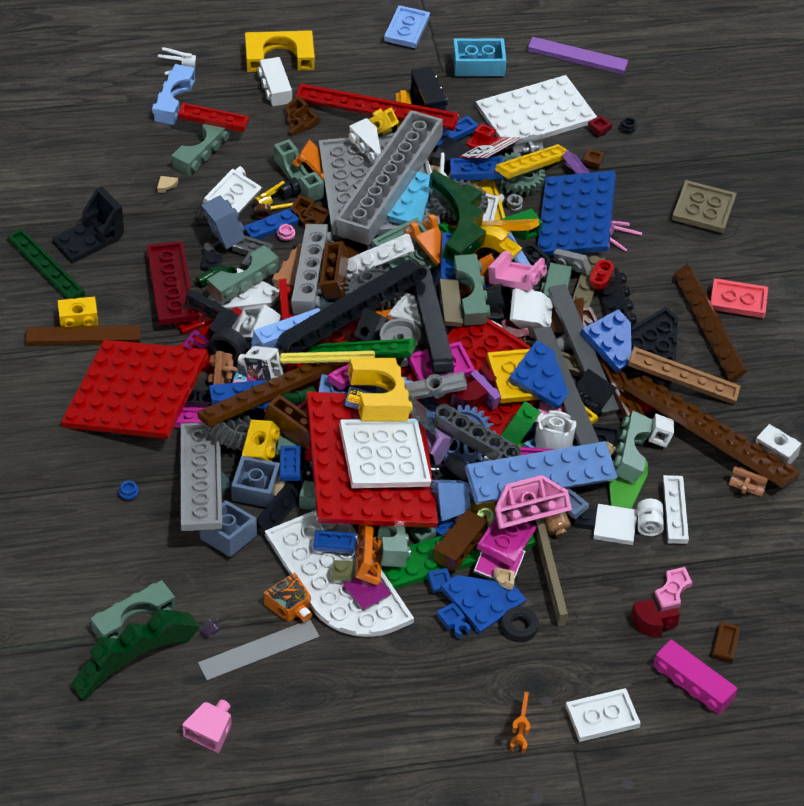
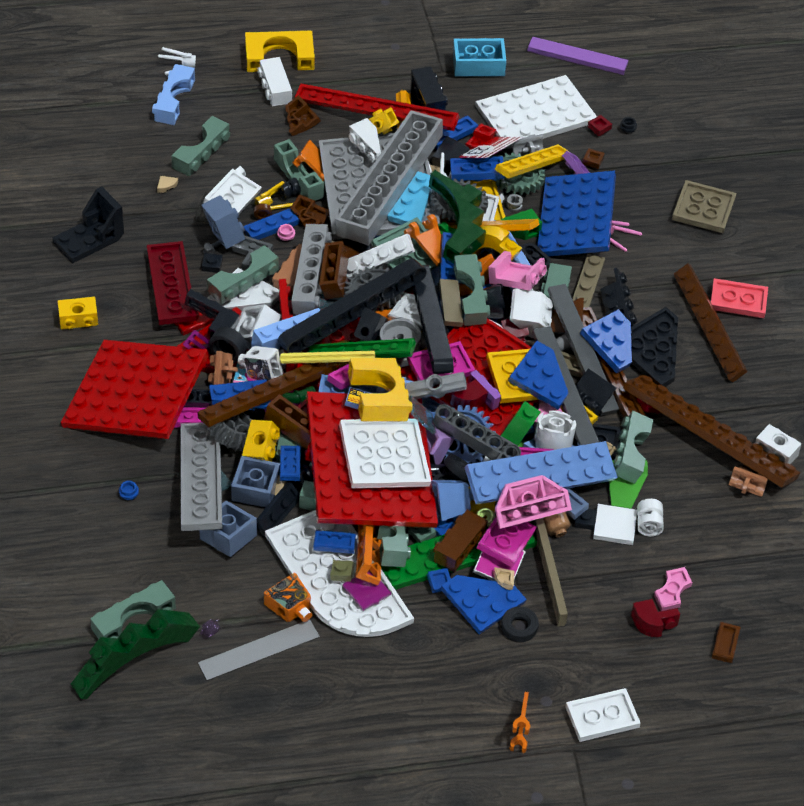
dark green tile [7,228,85,299] -> none
reddish brown tile [26,325,141,346] -> none
red tile [178,103,249,132] -> none
bright pink torso [182,700,231,753] -> none
dark green piece [195,265,238,287] -> none
light blue plate [384,5,430,48] -> none
blue plate [437,603,471,639] -> none
dark red tile [478,365,497,388] -> none
light grey plate [553,249,591,274] -> none
red plate [589,260,614,289] -> none
medium nougat plate [627,347,740,404] -> none
white brick [648,414,674,447] -> none
dark pink brick [653,639,738,715] -> none
white plate [662,475,689,544] -> none

